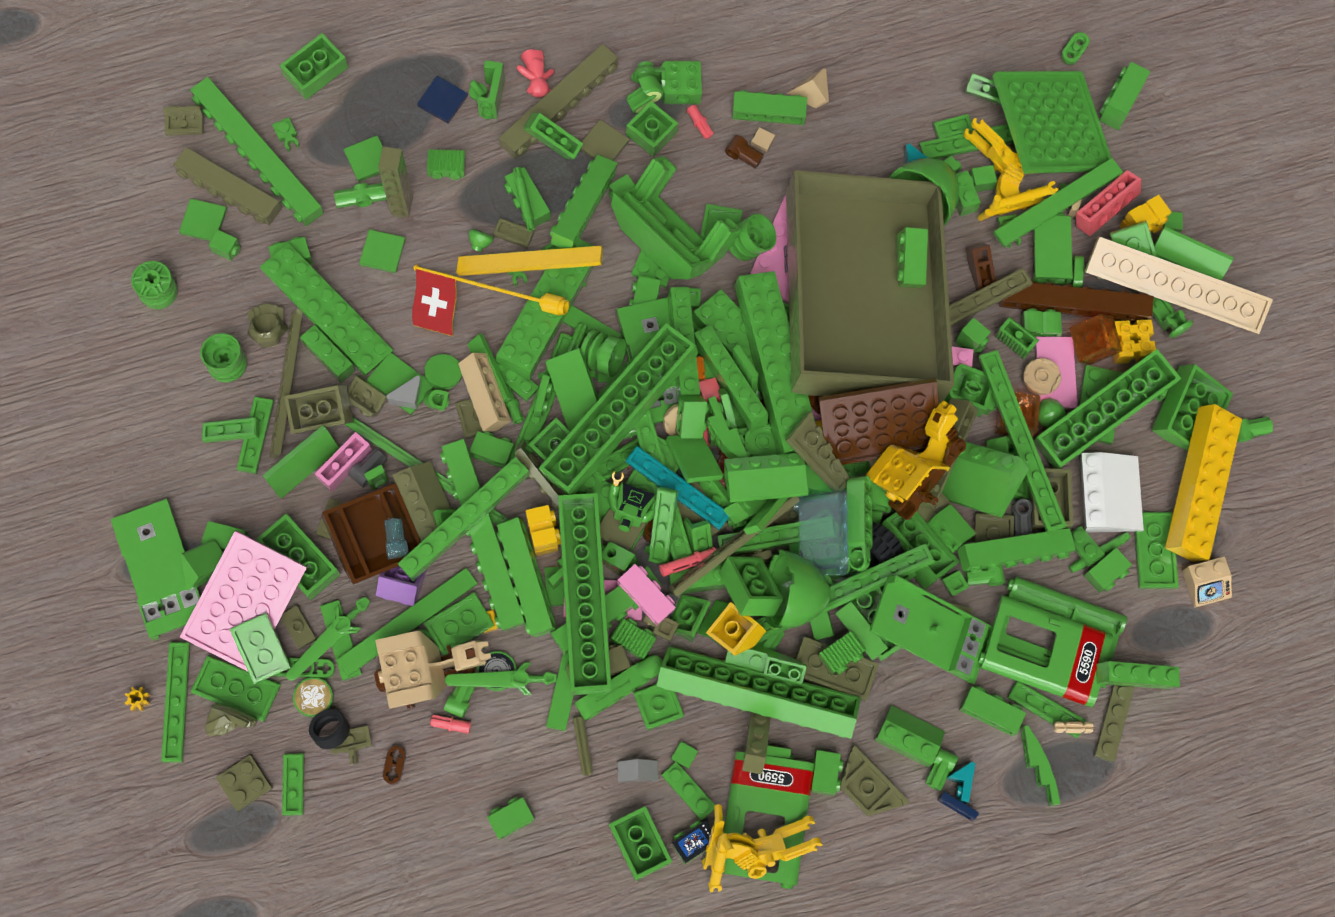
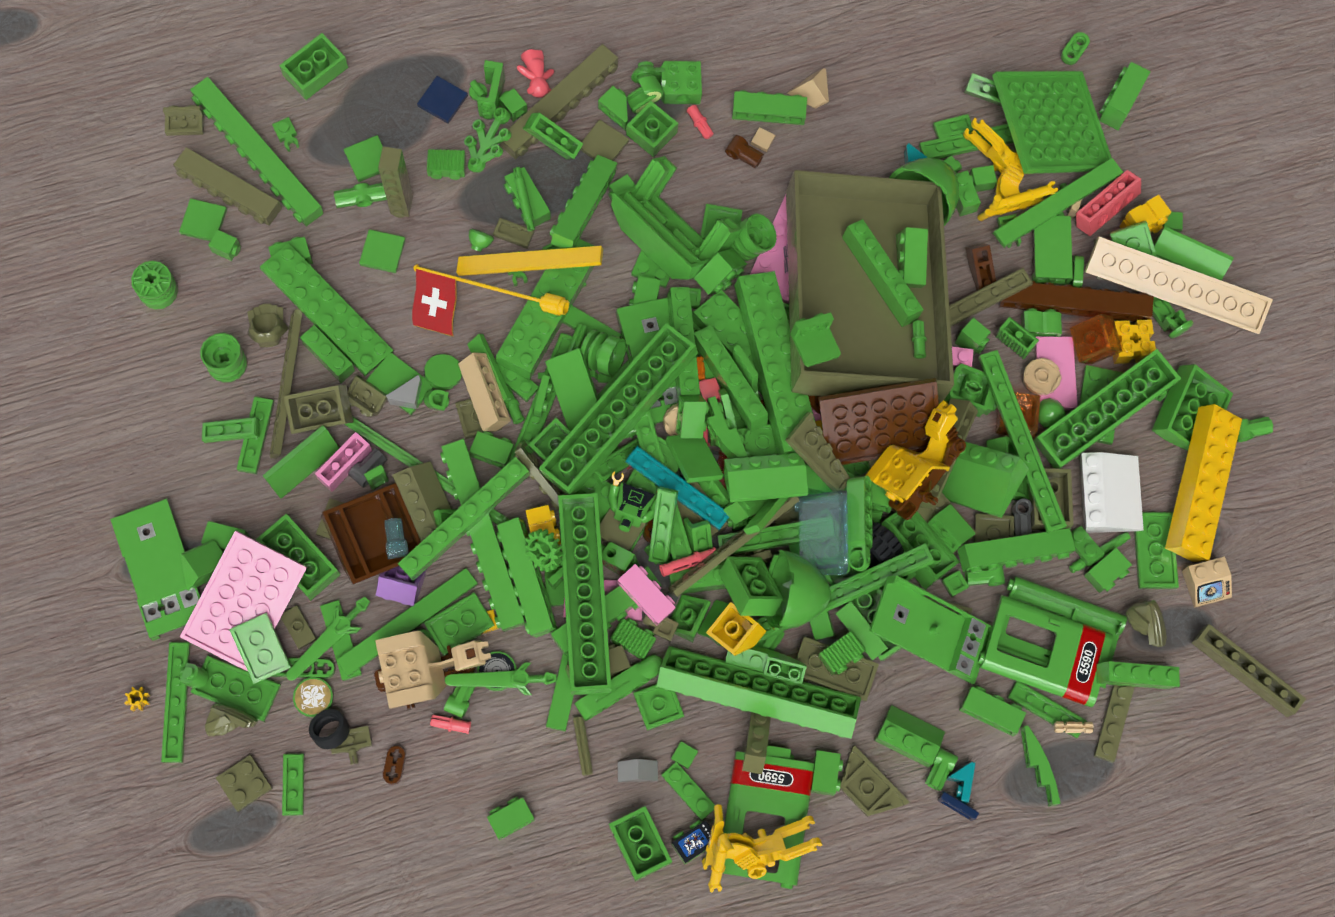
none -> bright green plate [179,663,208,688]
none -> bright green plant [464,107,511,173]
none -> bright green brick [499,88,528,122]
none -> bright green gear [524,529,564,572]
none -> bright green slope [598,86,628,130]
none -> bright green brick [694,248,747,295]
none -> bright green bracket [790,312,841,367]
none -> bright green brick [842,219,924,327]
none -> bright green axle [912,320,927,359]
none -> olive hair [1126,600,1167,647]
none -> olive brick [1192,624,1306,717]

